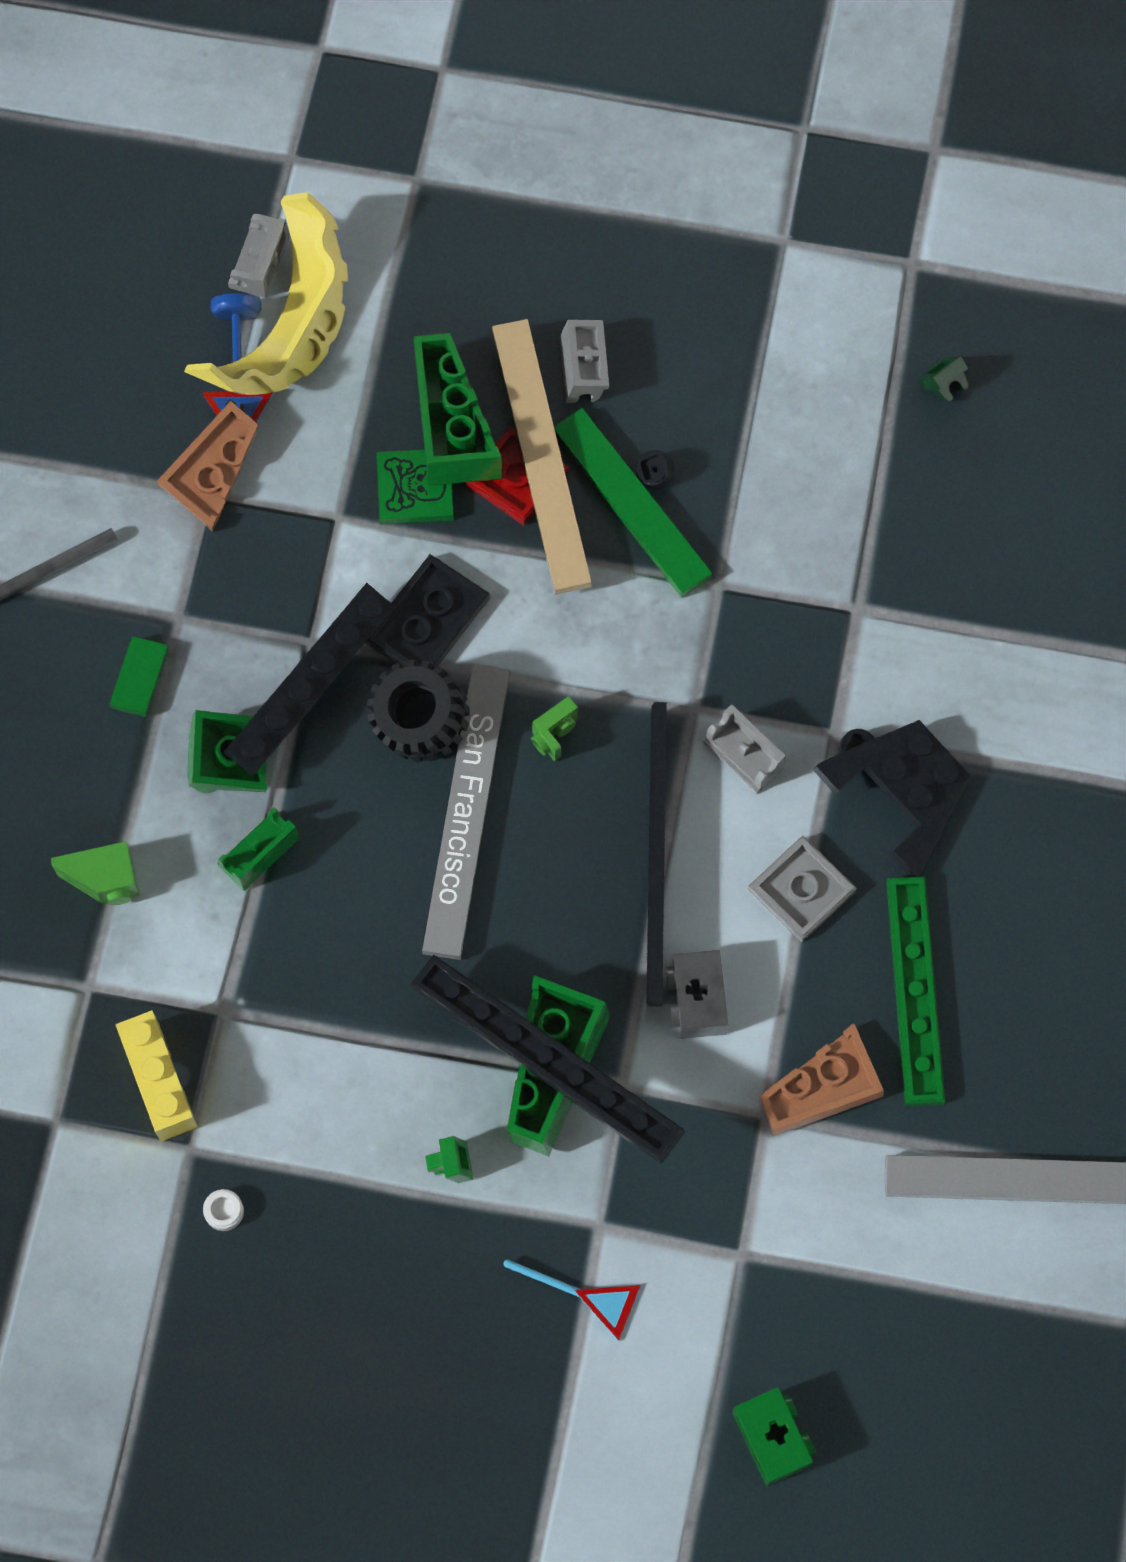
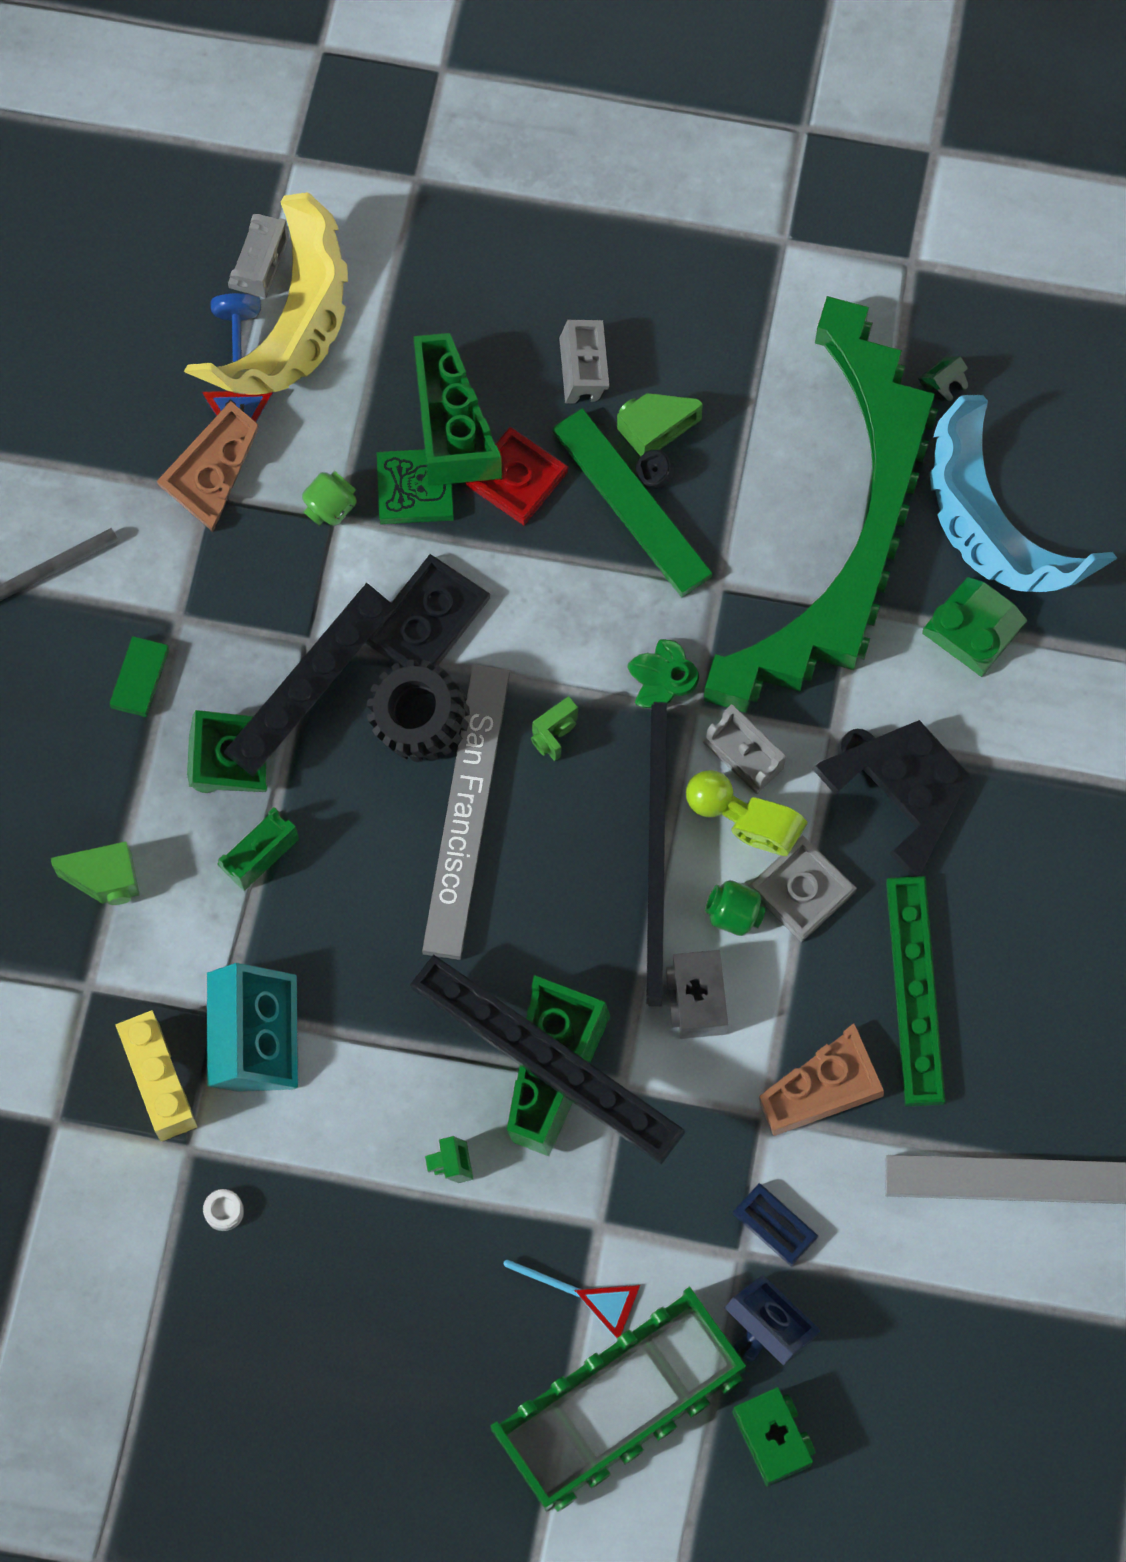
tan tile [492,319,592,595] -> none
none -> teal slope [207,963,298,1092]
none -> bright green head [302,470,357,526]
none -> clear window [490,1286,746,1512]
none -> bright green slope [617,393,703,457]
none -> green plate [627,639,699,708]
none -> lime beam [686,770,808,857]
none -> green arch [703,296,938,713]
none -> green head [705,880,766,936]
none -> dark blue tile [724,1275,821,1365]
none -> dark blue tile [732,1183,819,1267]
none -> green slope [922,577,1027,677]
none -> medium azure windscreen [930,395,1117,592]

